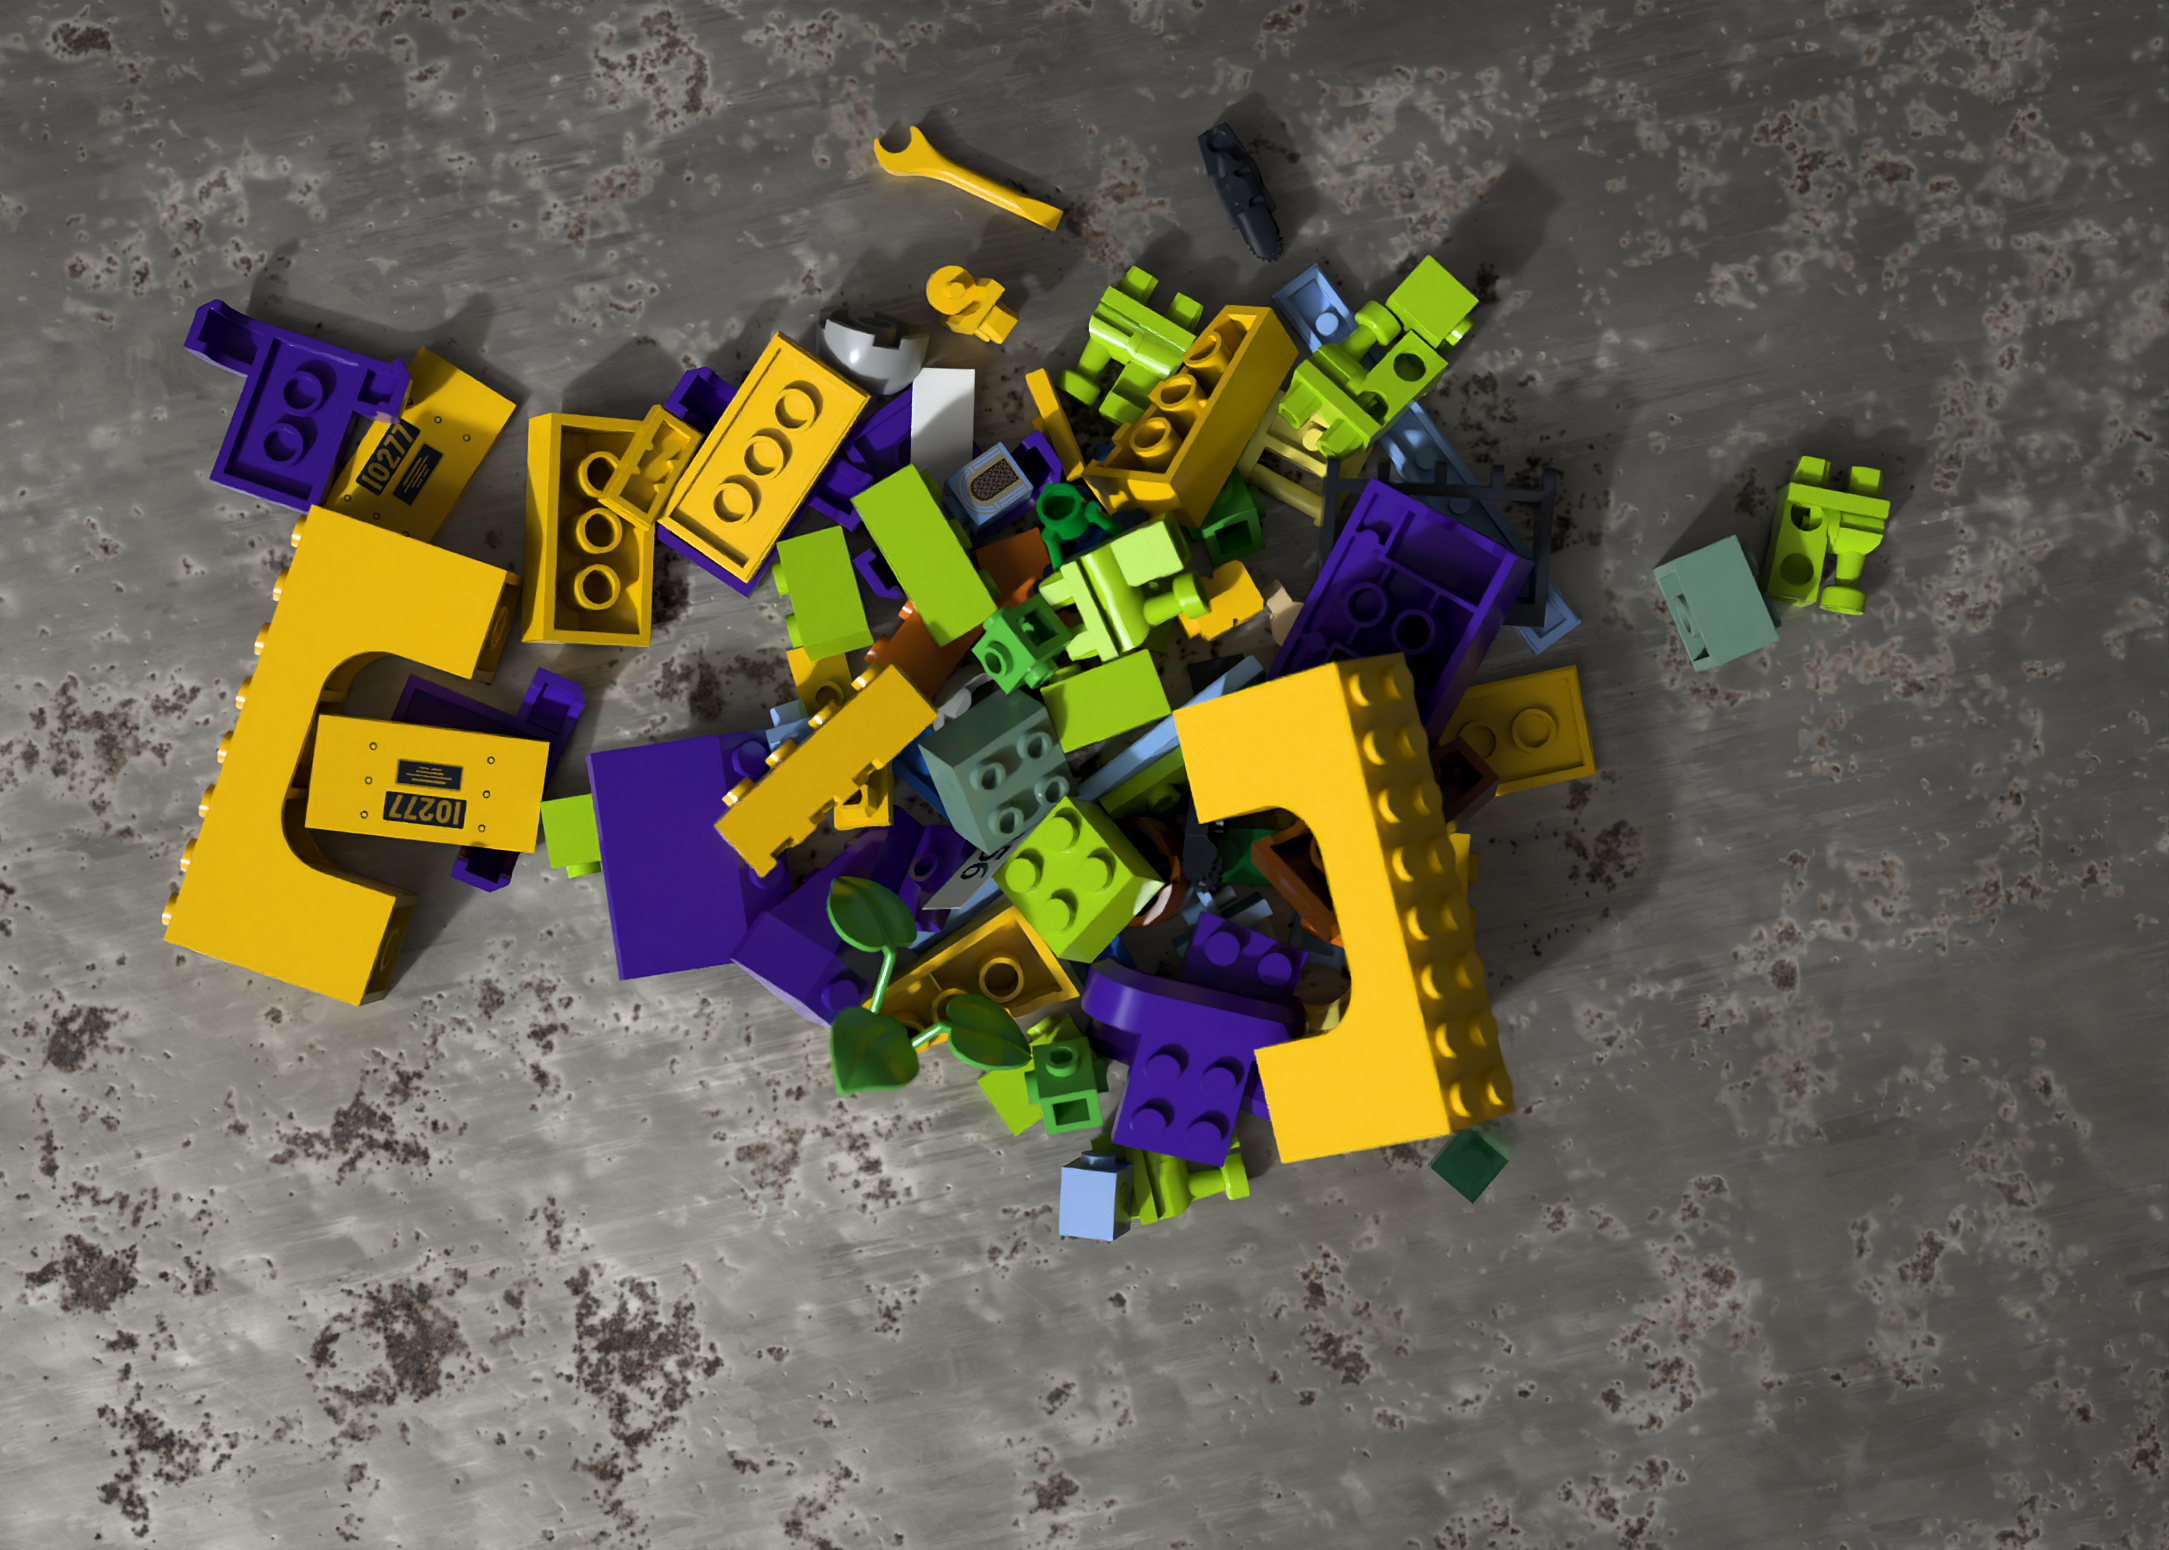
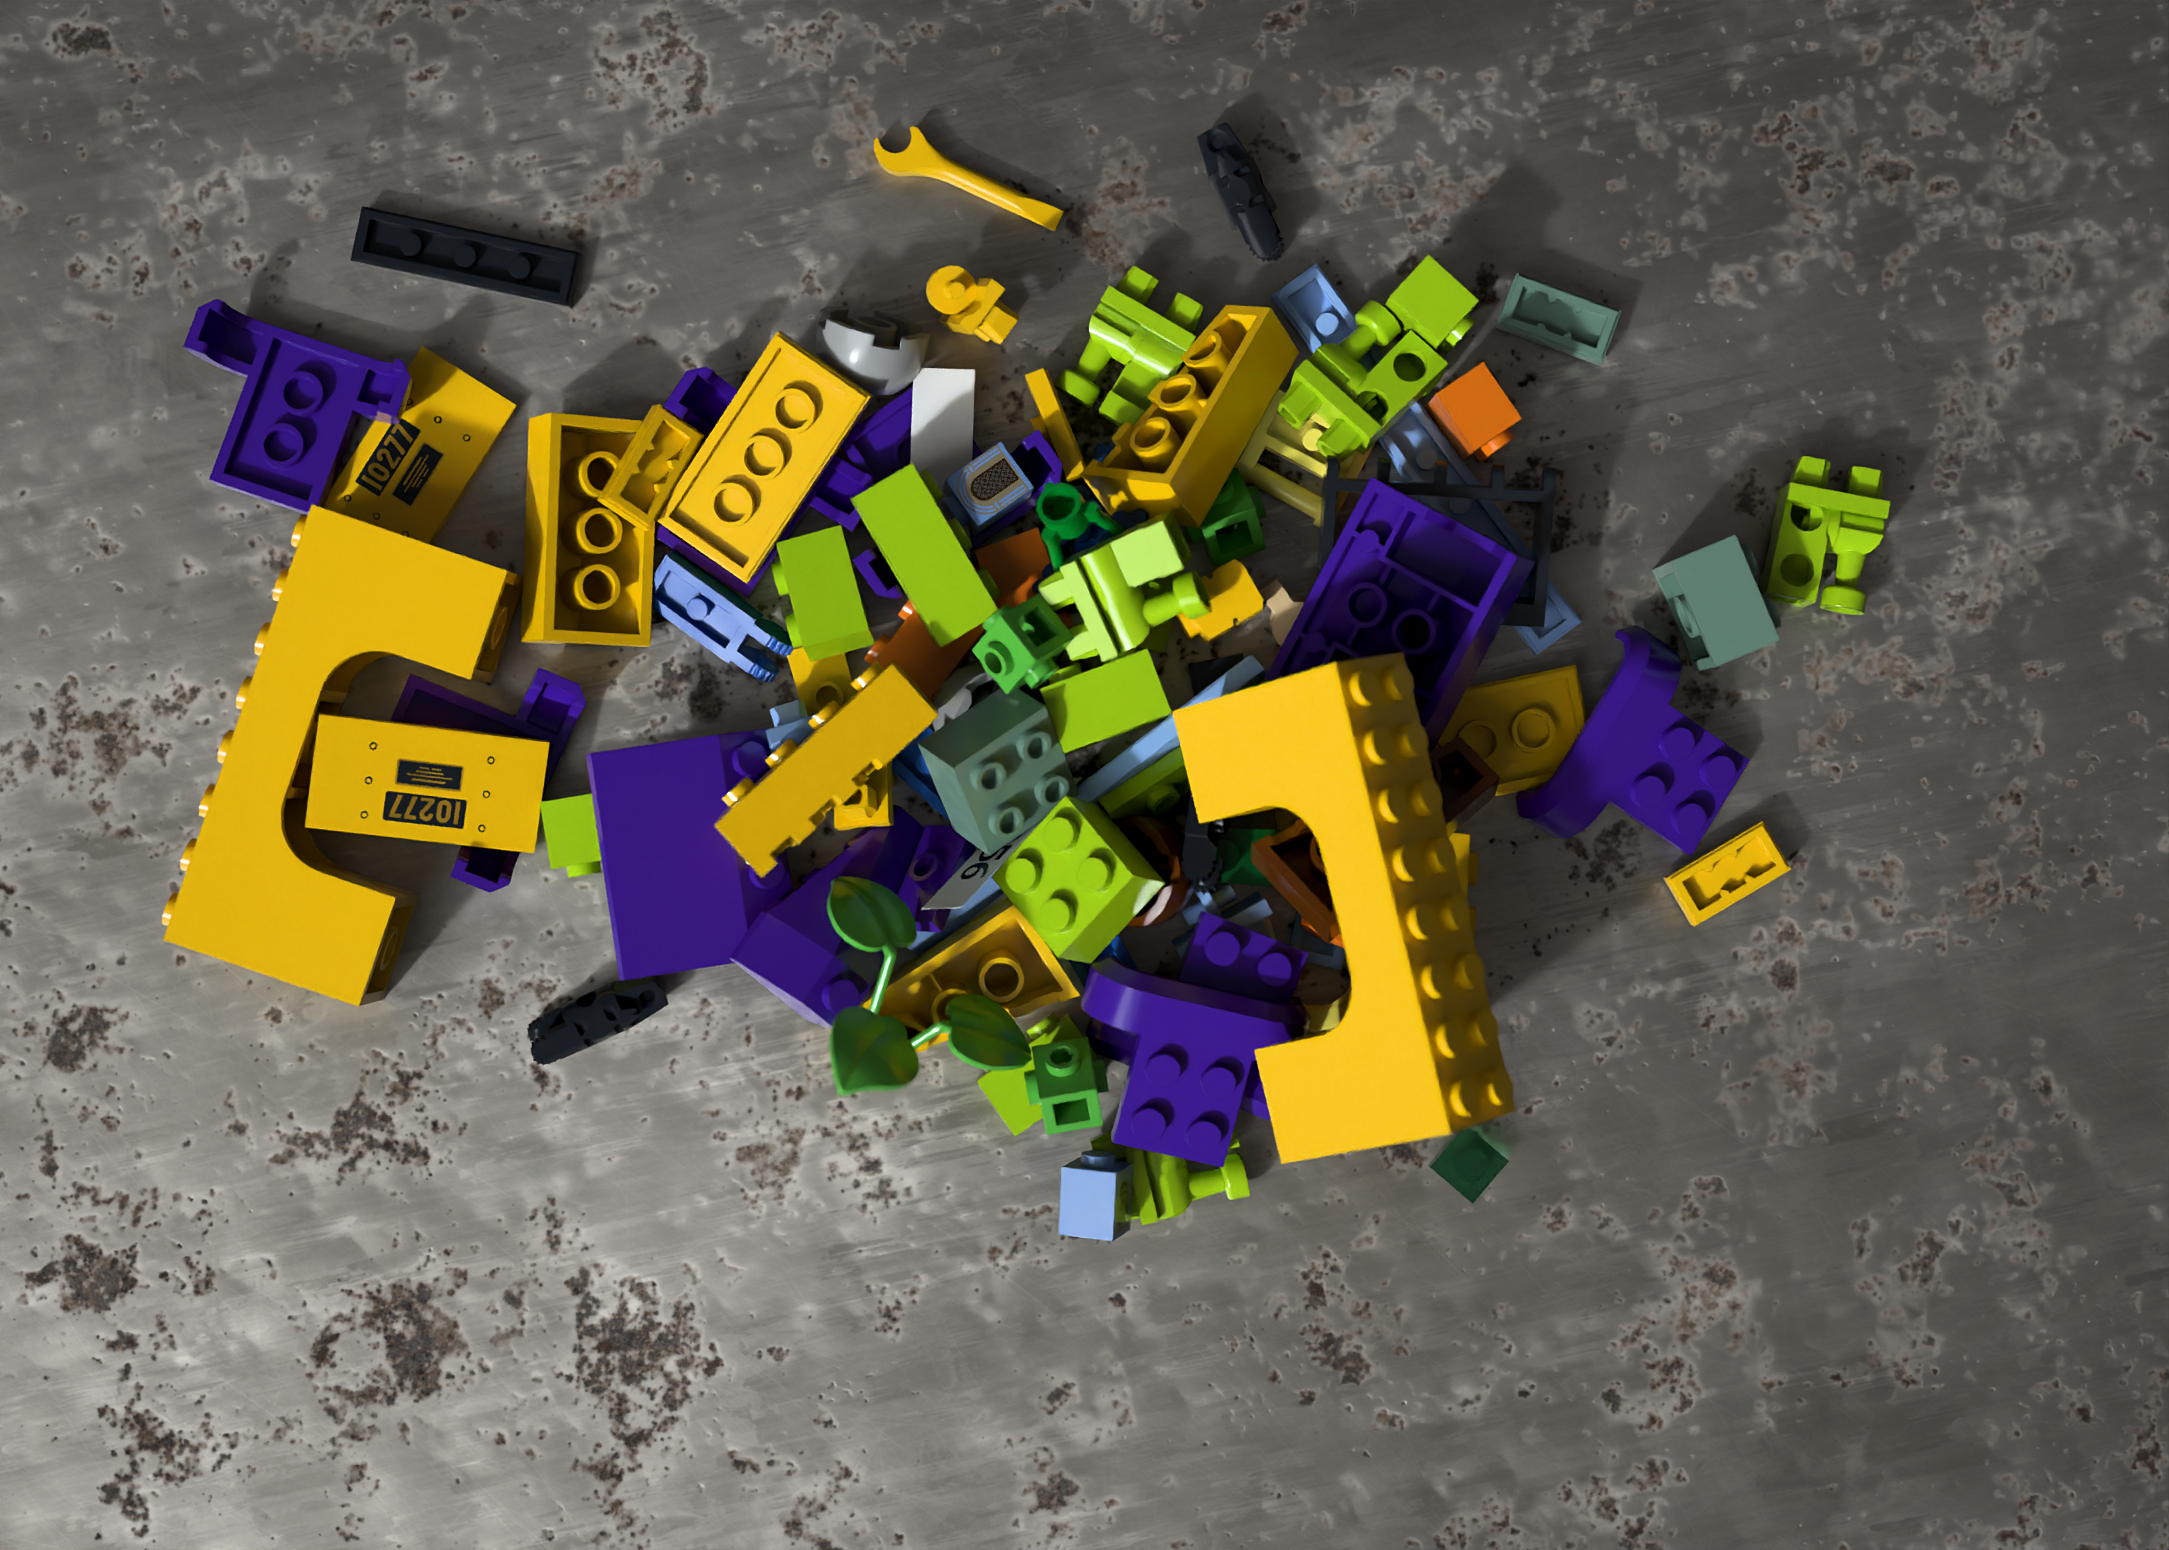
none -> black tile [350,206,583,310]
none -> black hinge [527,975,669,1066]
none -> hinge [652,550,794,683]
none -> orange brick [1424,362,1522,463]
none -> sand green plate [1495,272,1621,366]
none -> dark purple piece [1515,625,1750,855]
none -> yellow plate [1663,821,1791,926]

